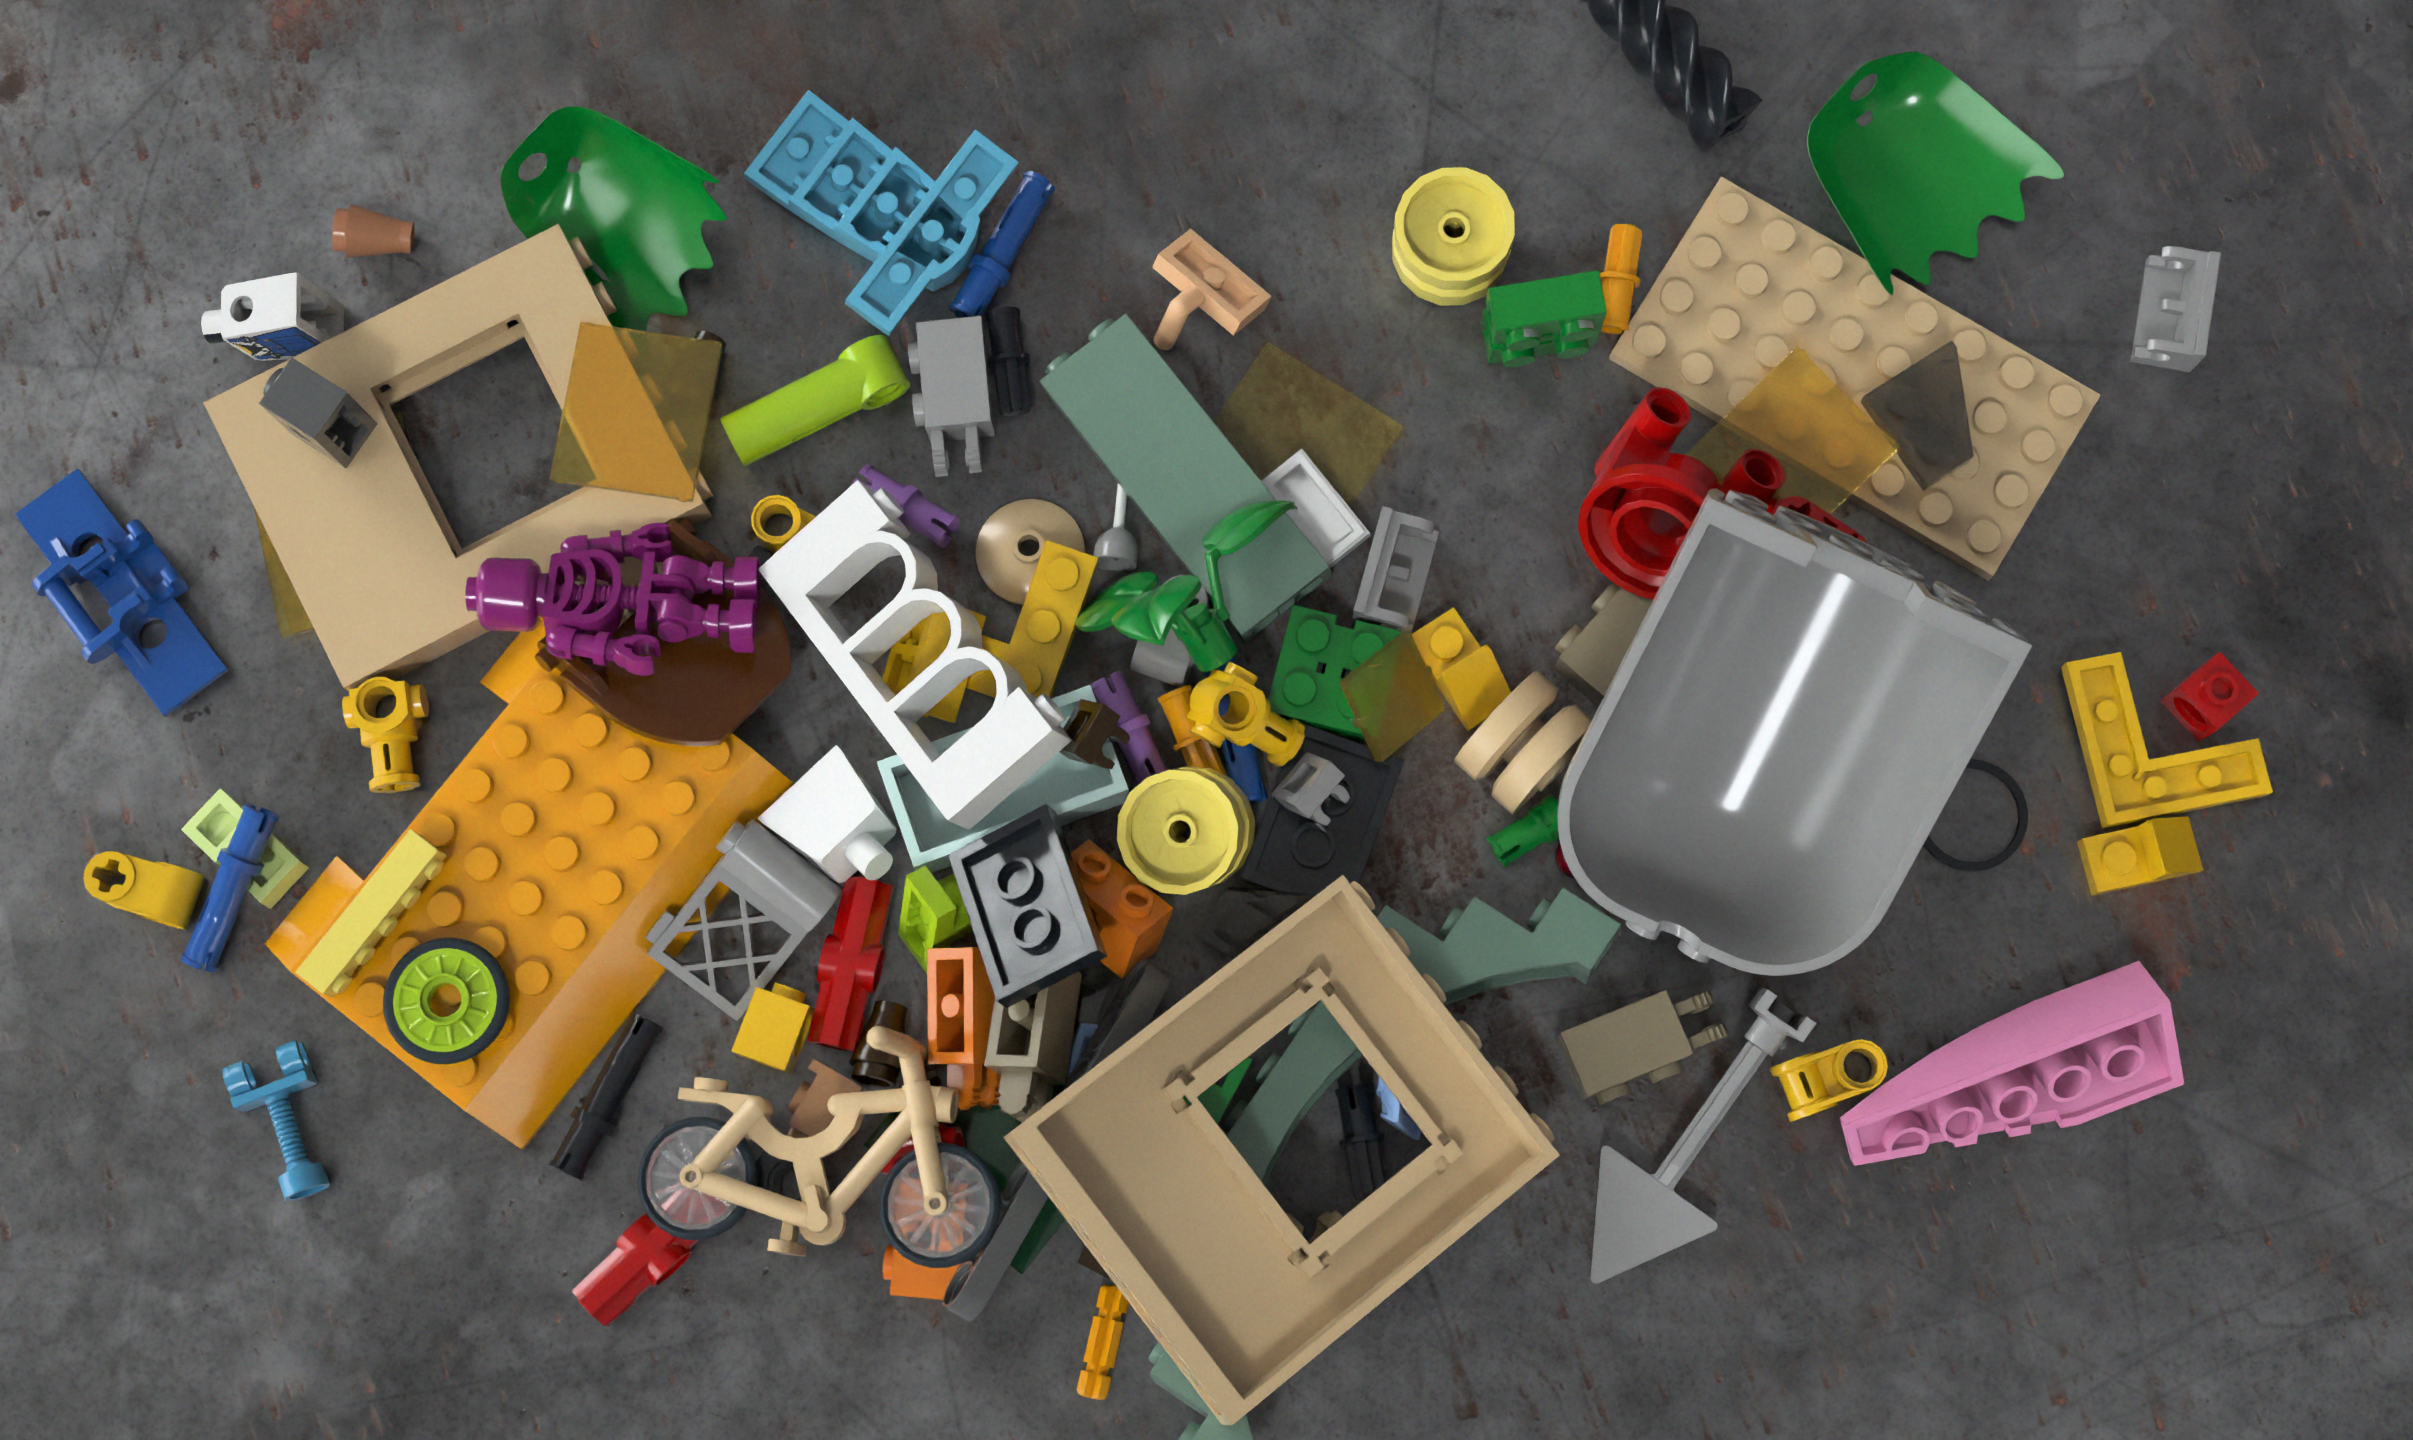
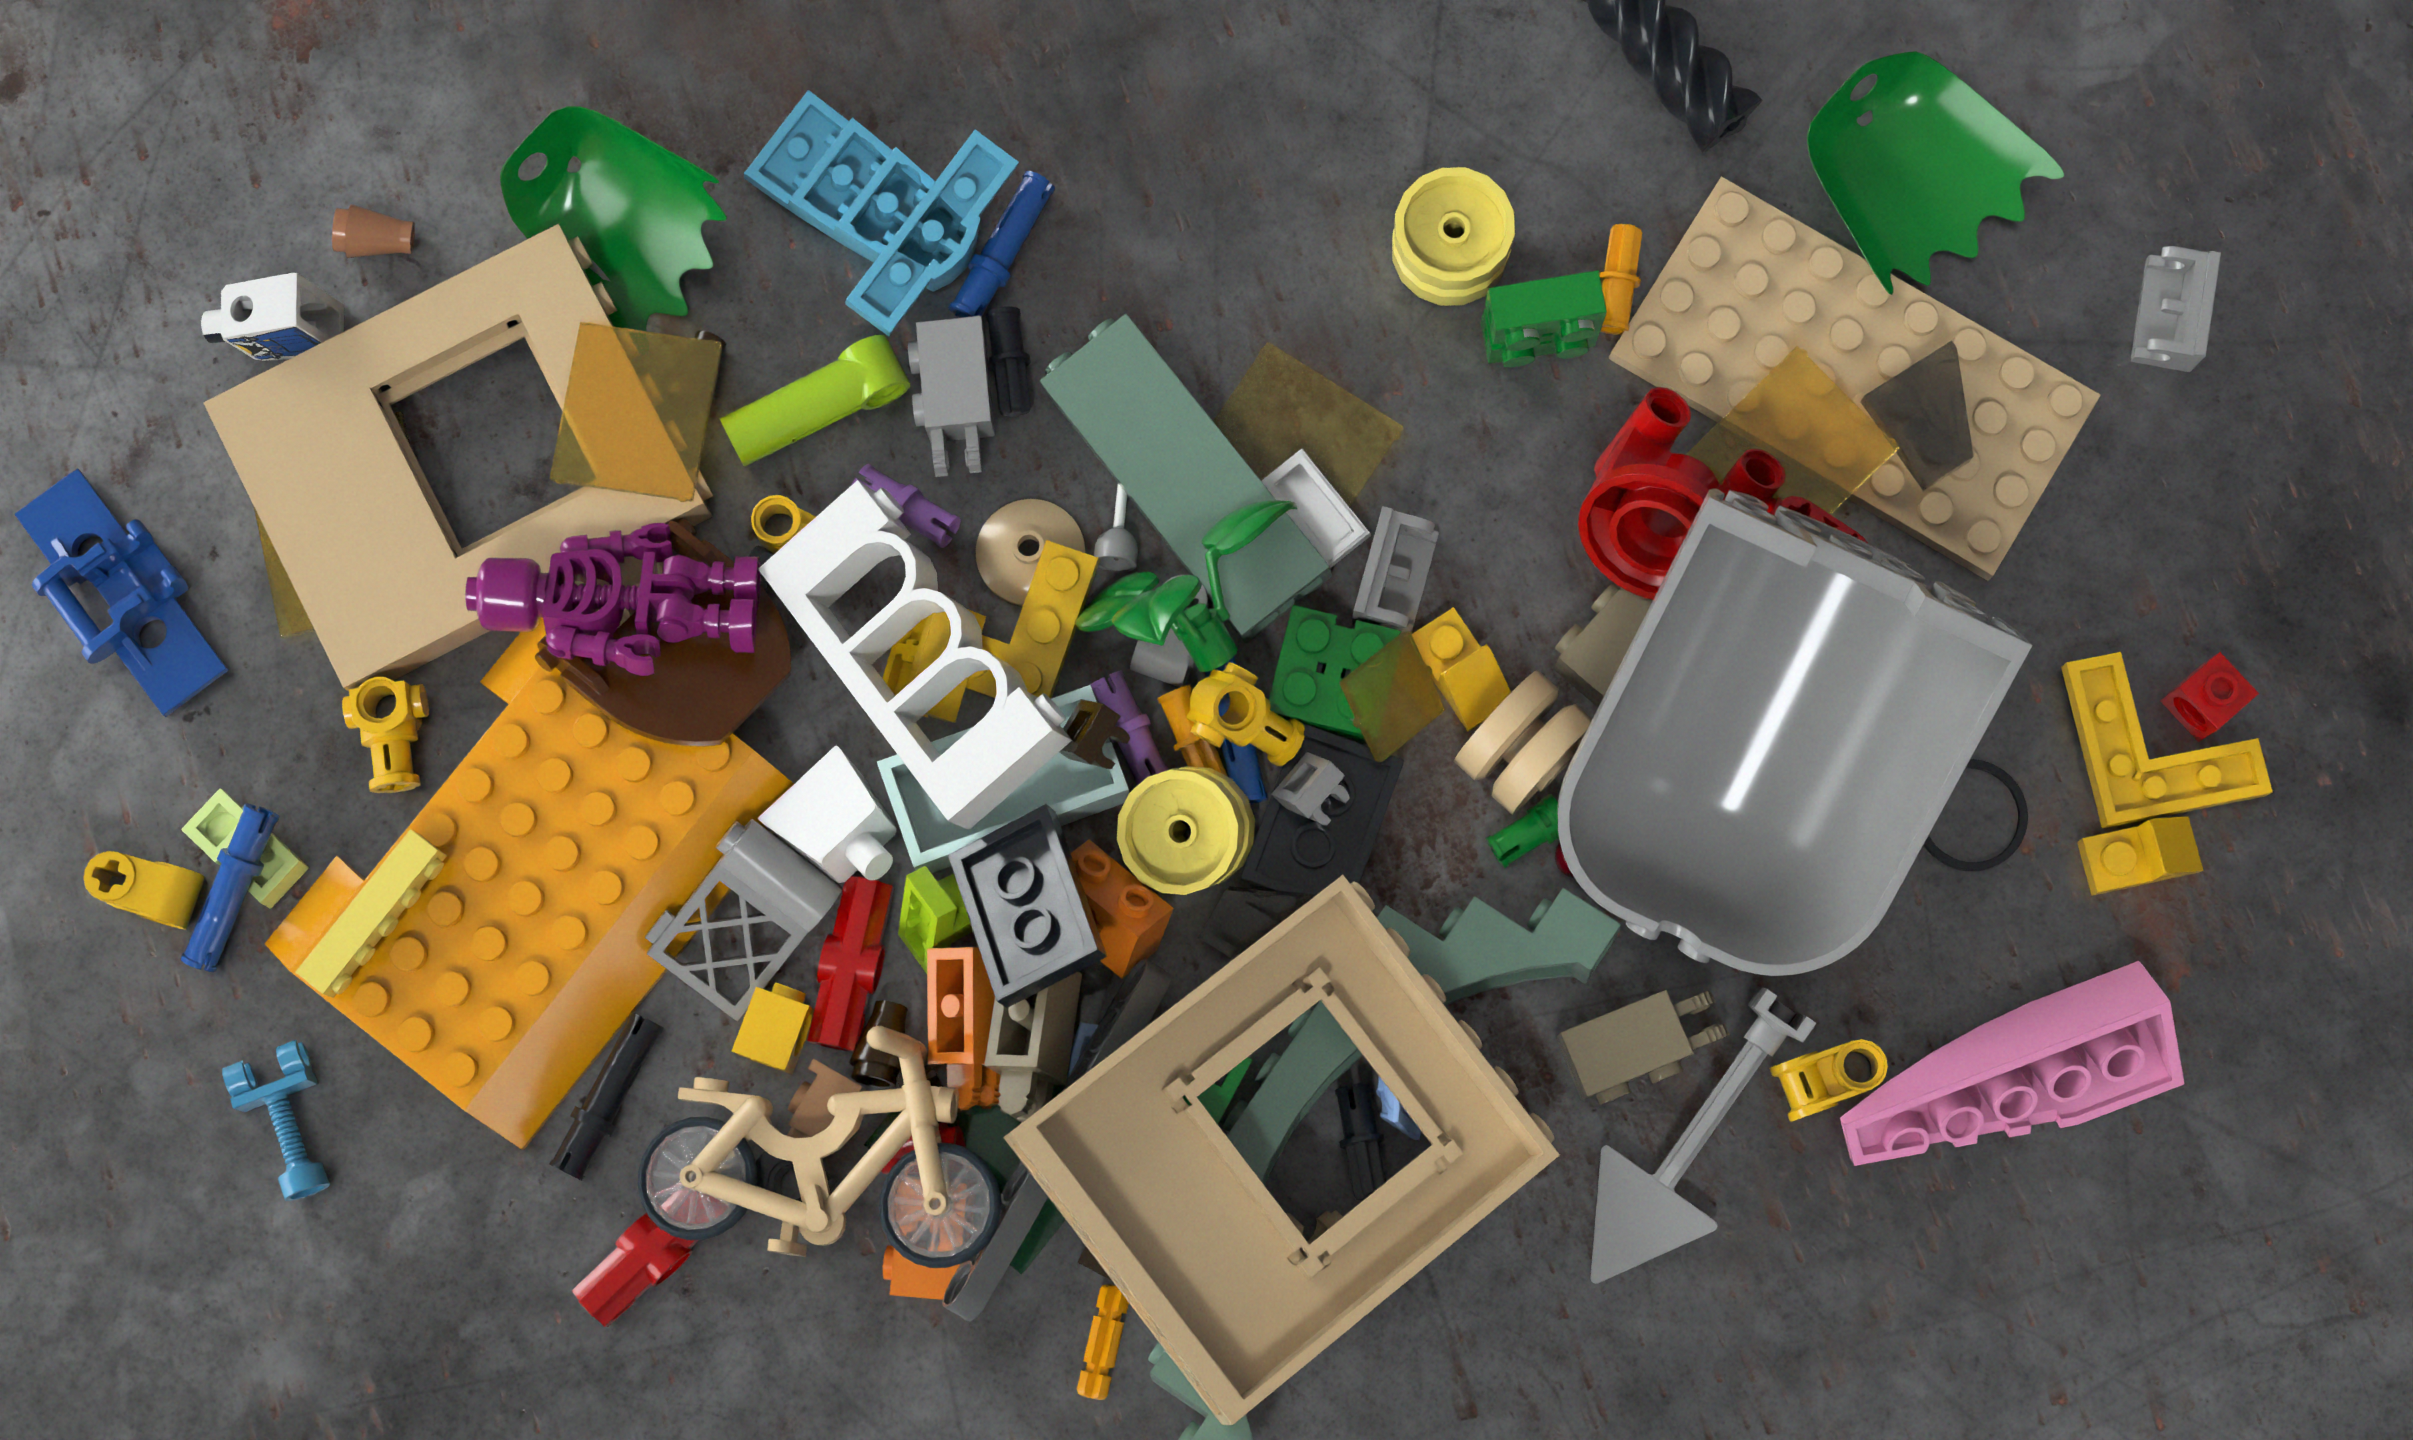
dark grey brick [259,358,378,468] -> none
lime wheel [383,938,510,1064] -> none
light nougat plate [1152,228,1272,350] -> none

